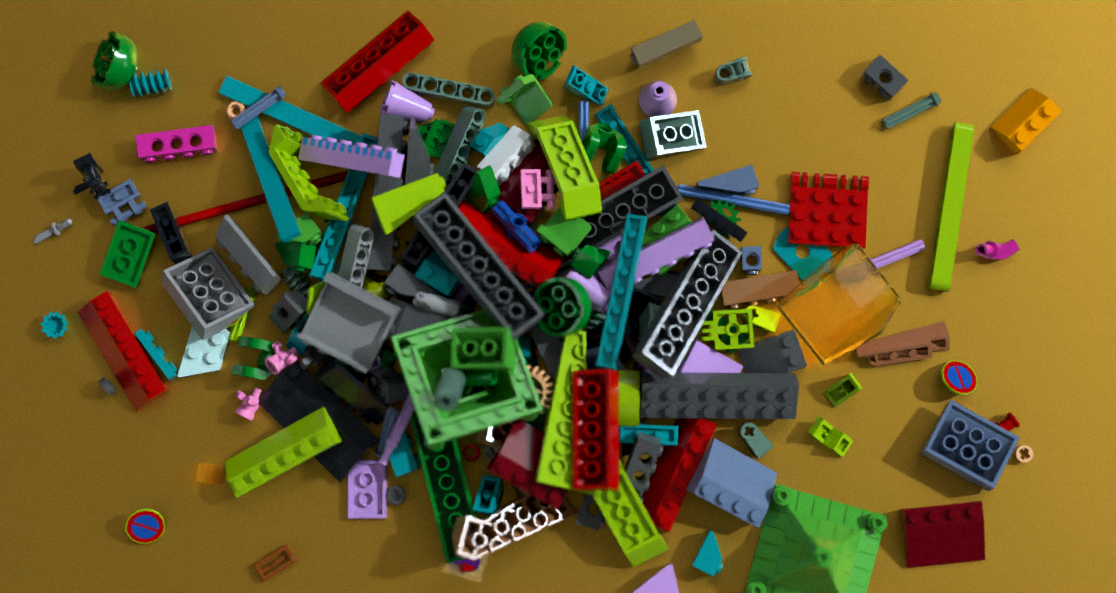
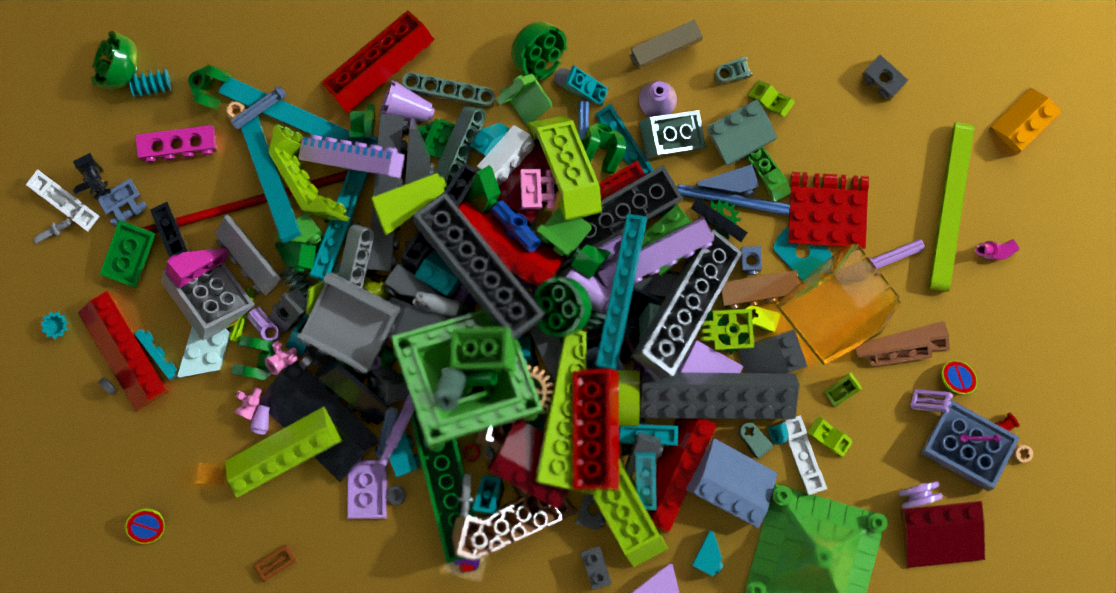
sand green axle [883,92,941,129] -> none
none -> white slope [26,170,100,231]
none -> dark pink slope [165,248,228,288]
none -> green piece [188,65,232,109]
none -> lavender piece [246,306,281,343]
none -> lavender cone [250,405,270,435]
none -> green panel [349,104,375,137]
none -> light grey piece [458,474,473,517]
none -> flat silver tile [554,68,570,88]
none -> dark grey brick [581,546,612,590]
none -> teal tile [635,452,656,510]
none -> sand green slope [707,99,777,166]
none -> bright green slope [746,147,791,202]
none -> lime slope [748,80,795,117]
none -> teal tile [767,423,789,445]
none -> white slope [782,415,827,495]
none -> lavender wheel [898,481,943,509]
none -> lavender tile [910,389,953,413]
none -> magenta hinge [960,434,1001,443]

